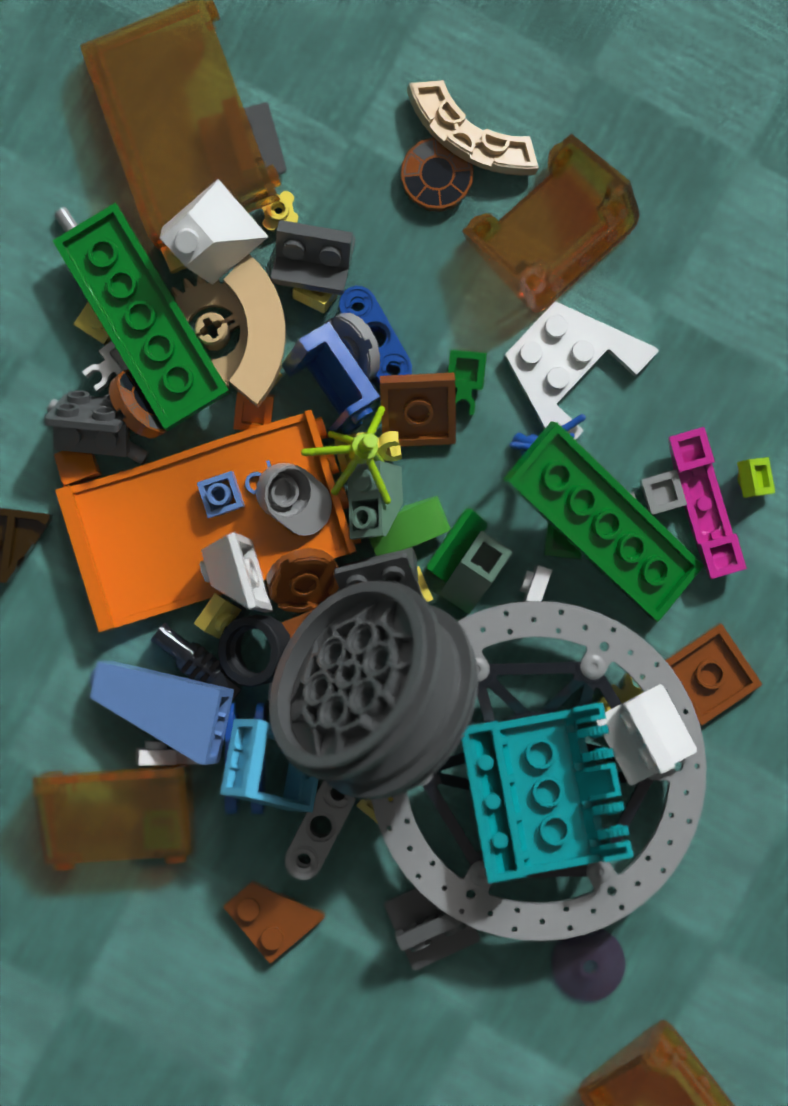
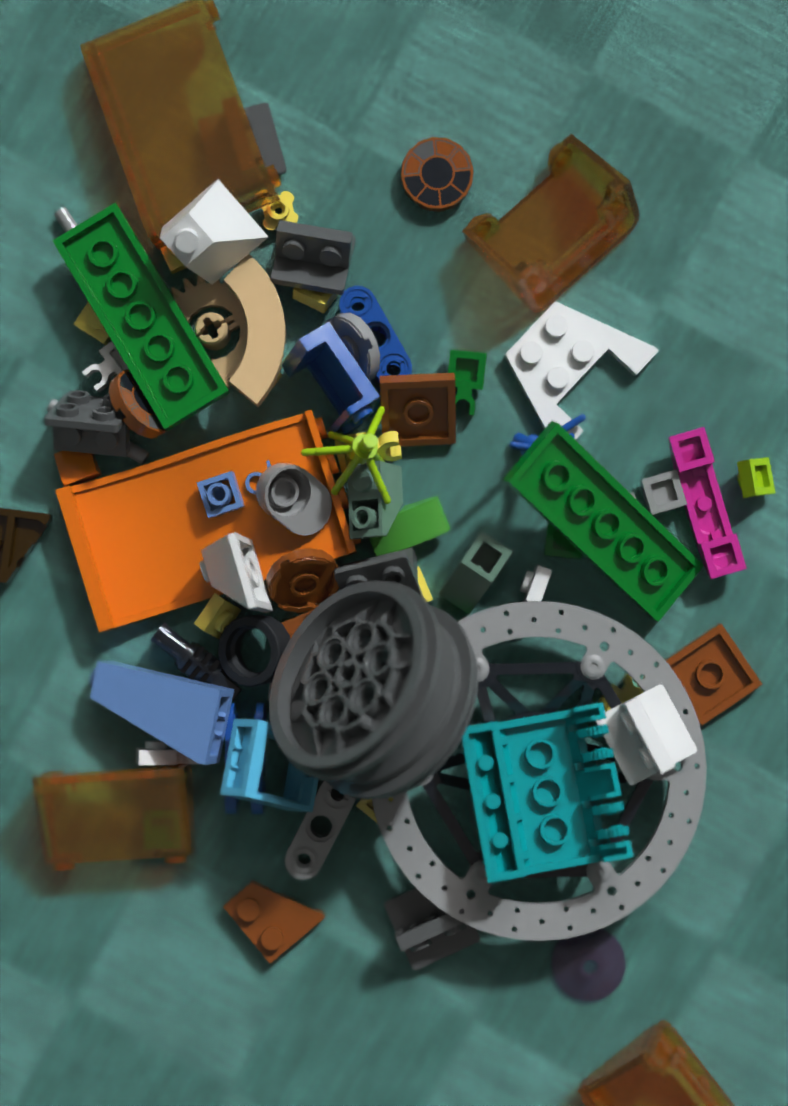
orange plate [233,391,275,430] -> none
tan tile [407,80,539,175] -> none
green slope [426,507,488,583] -> none

